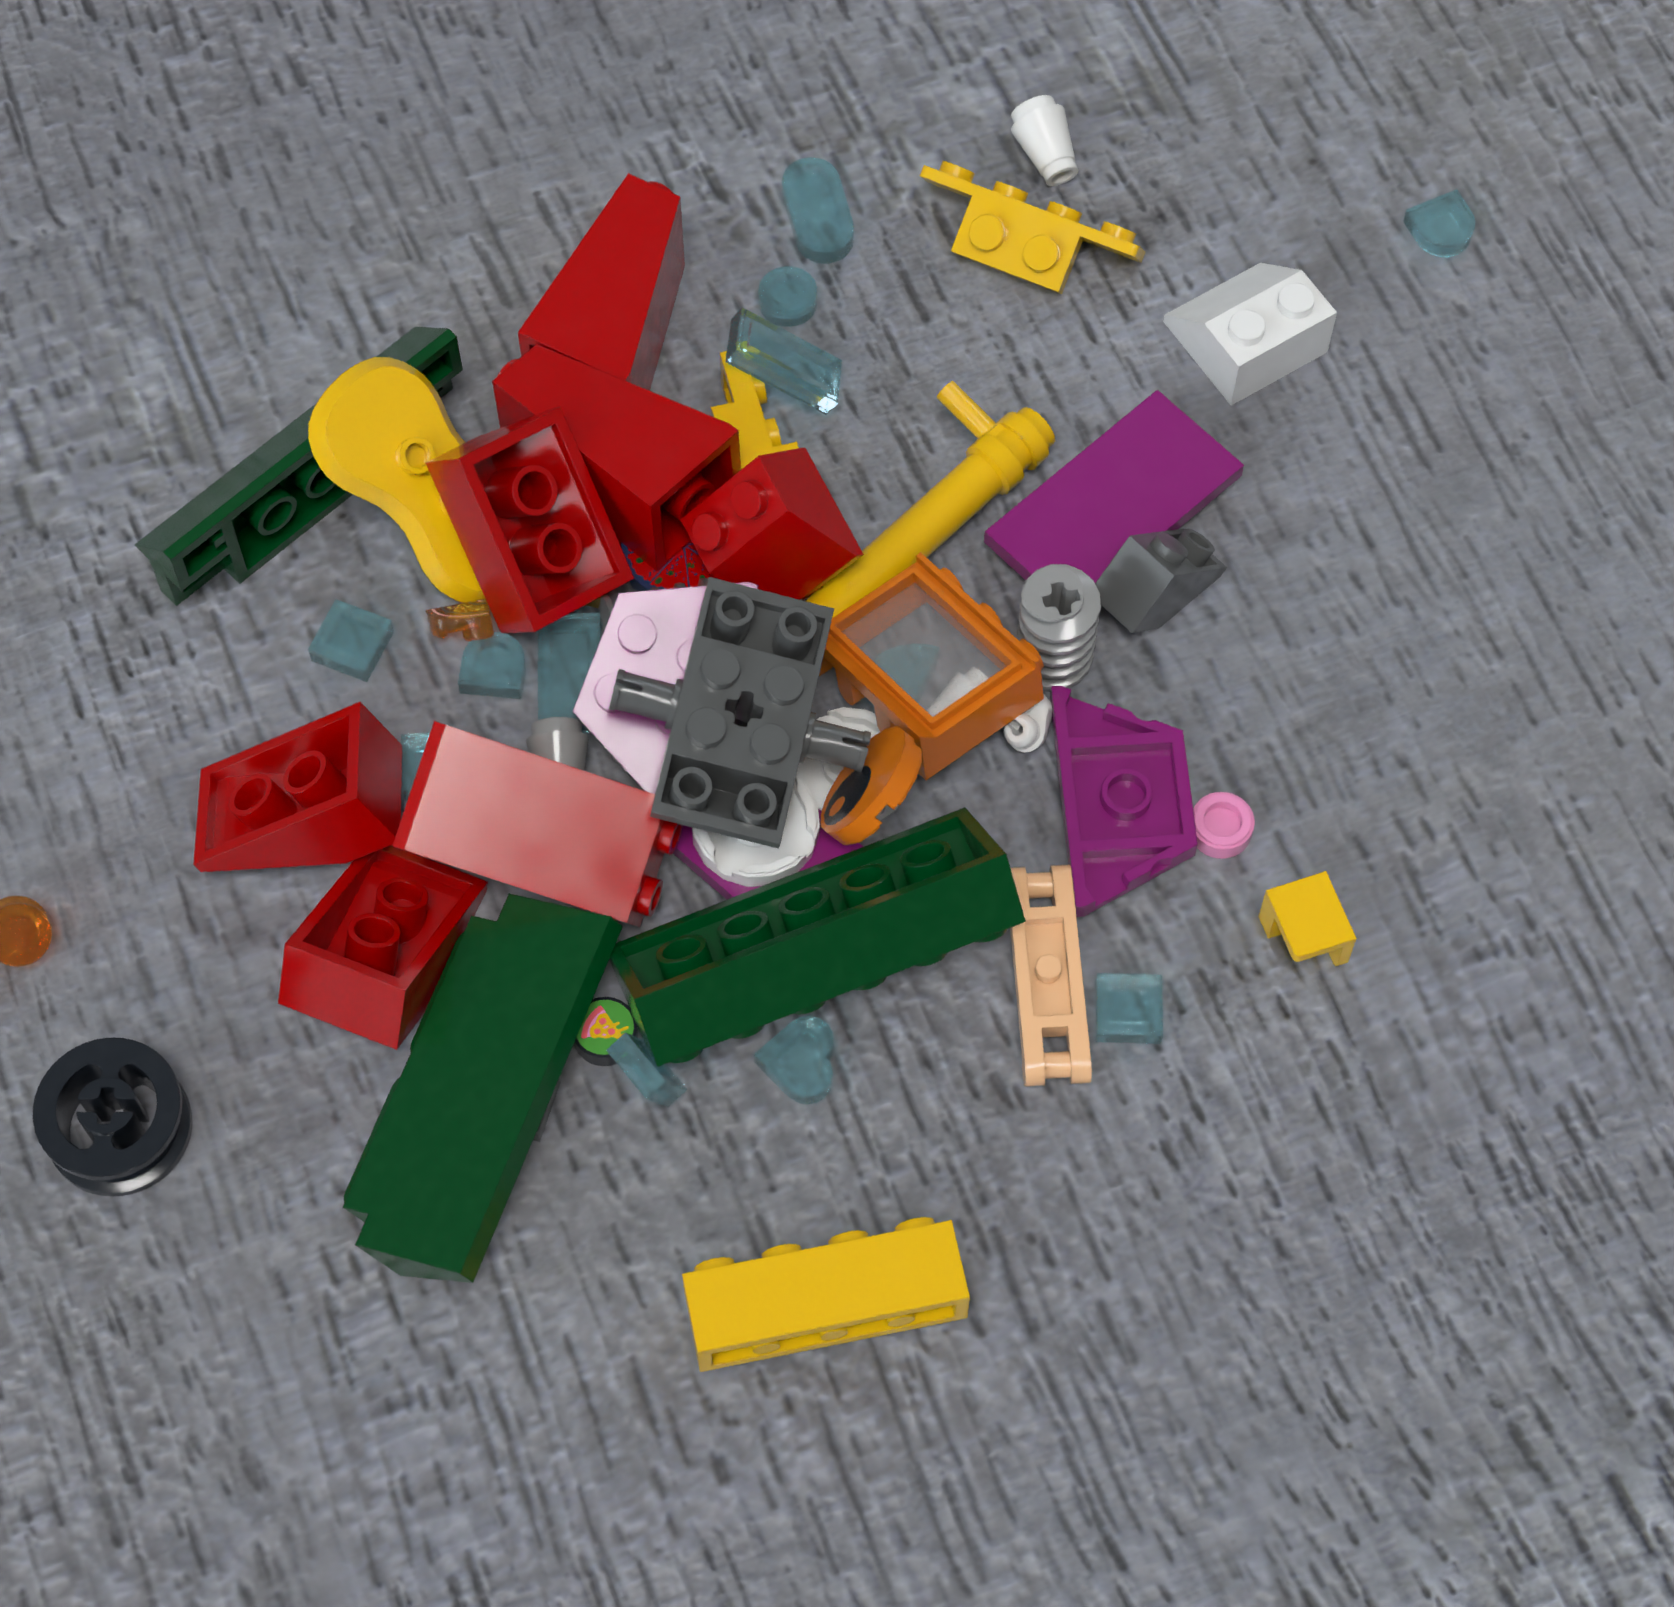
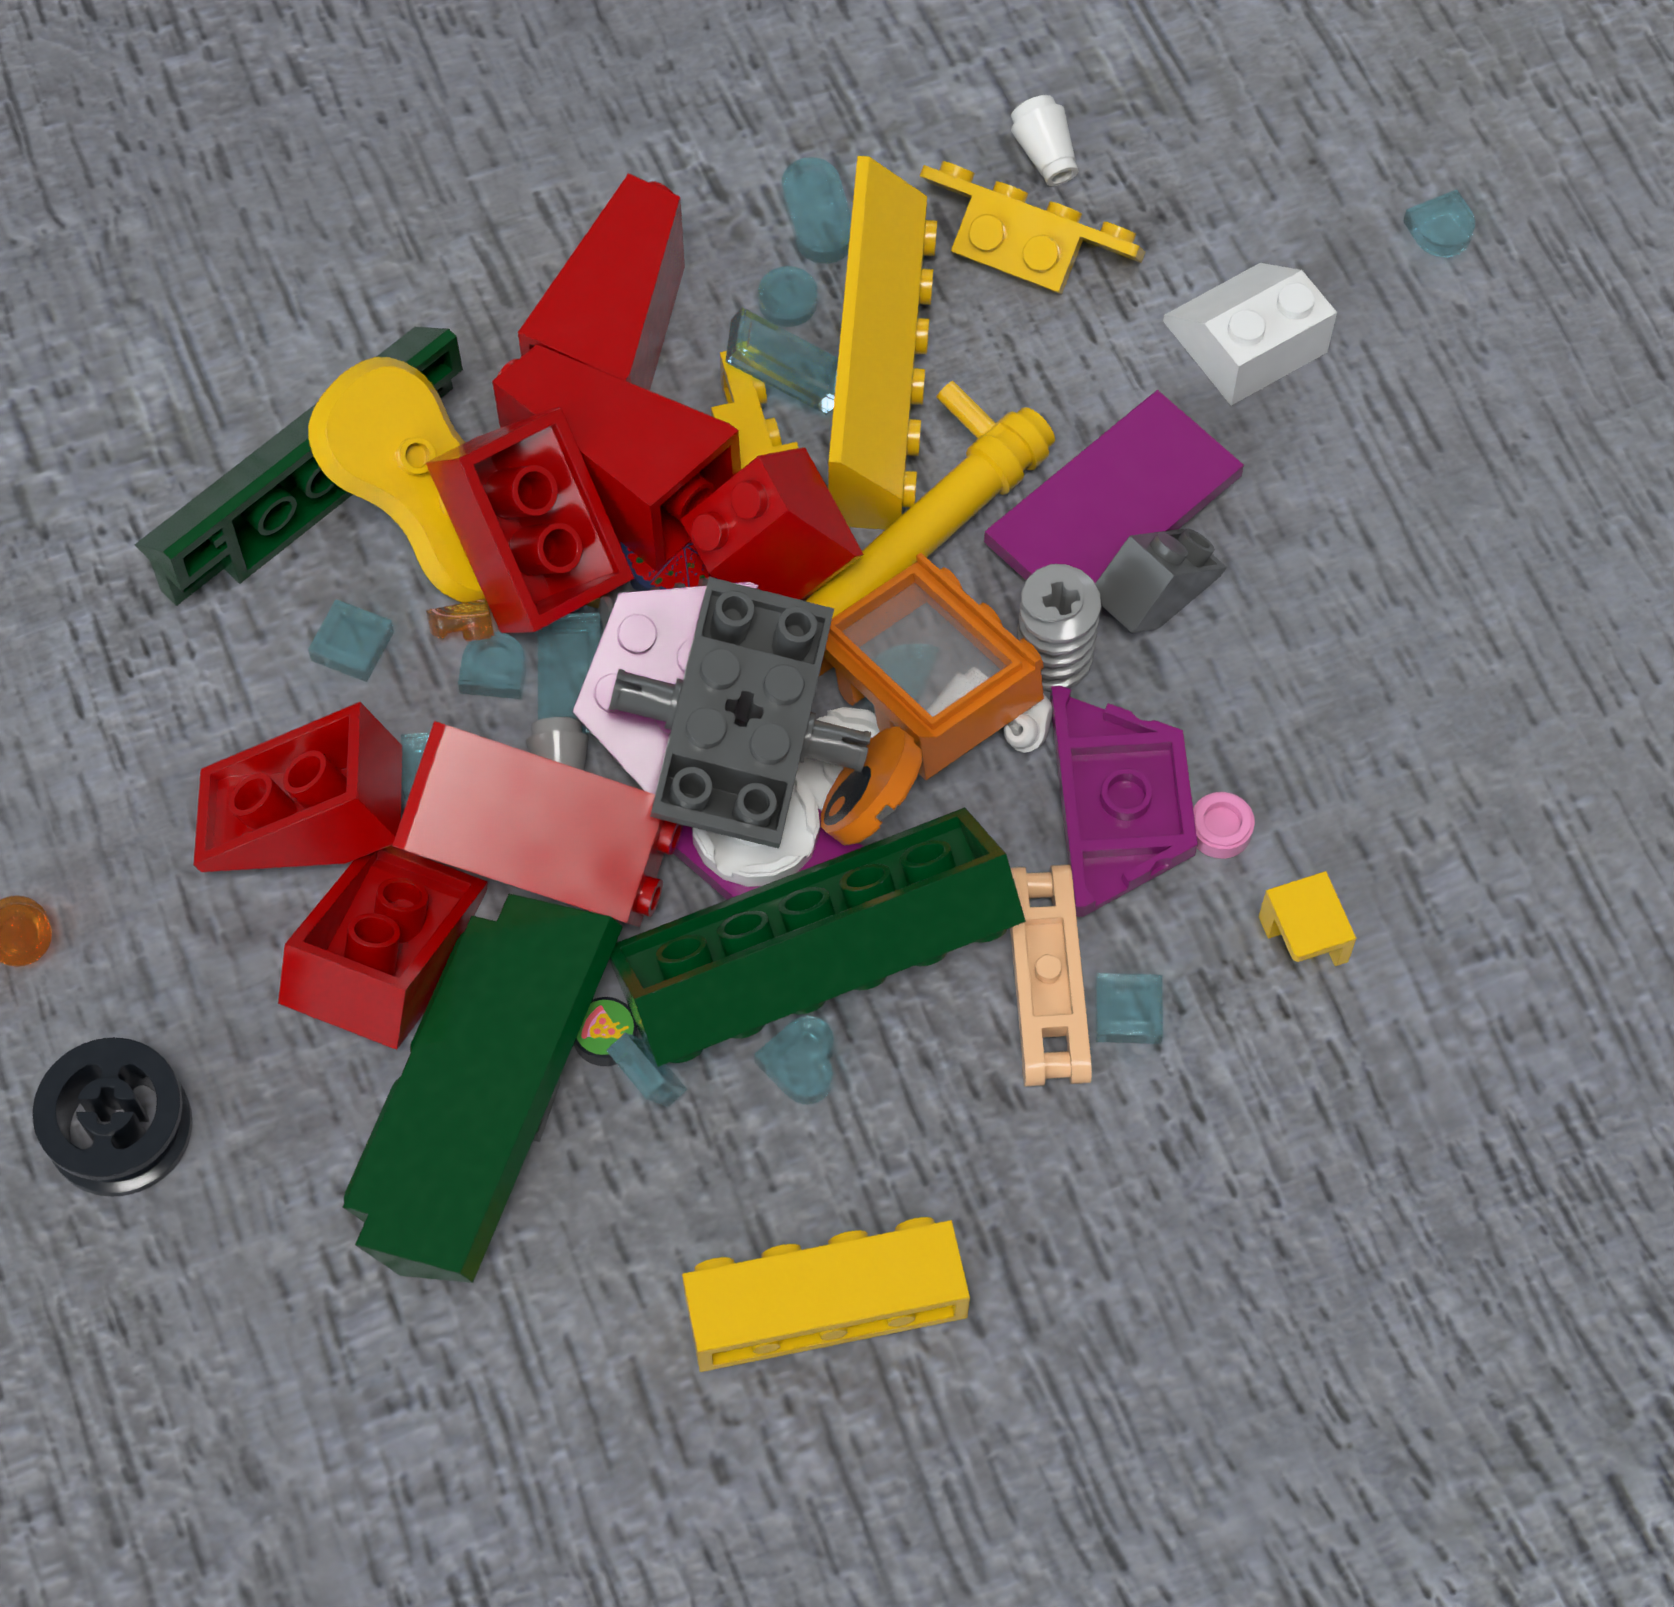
none -> yellow slope [828,156,937,530]

